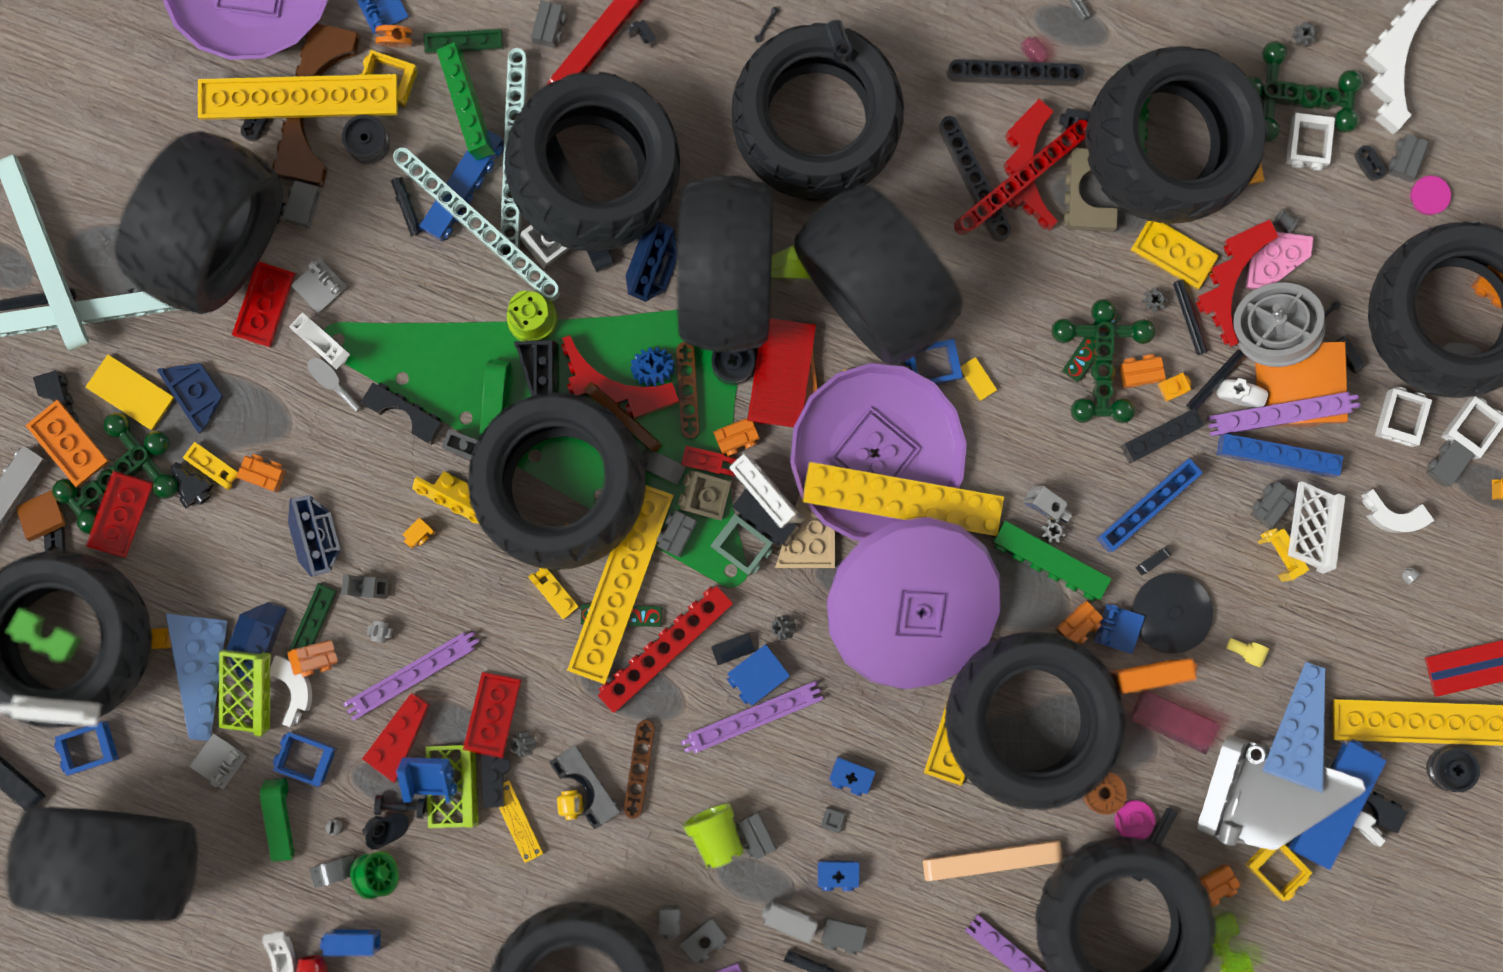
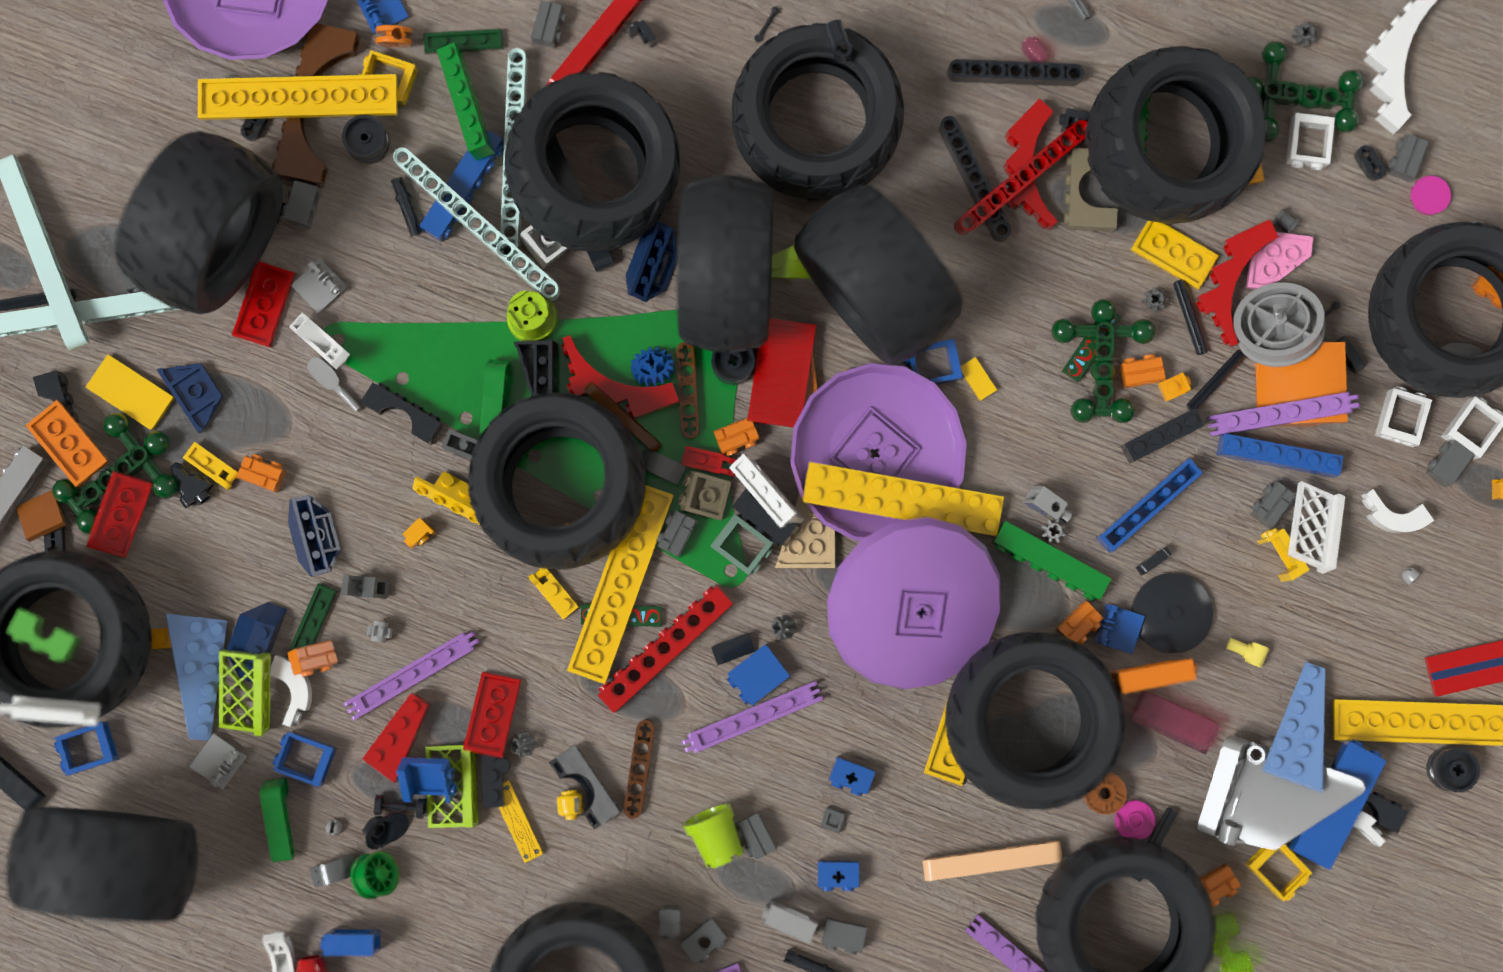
white piece [1217,378,1268,408] -> none

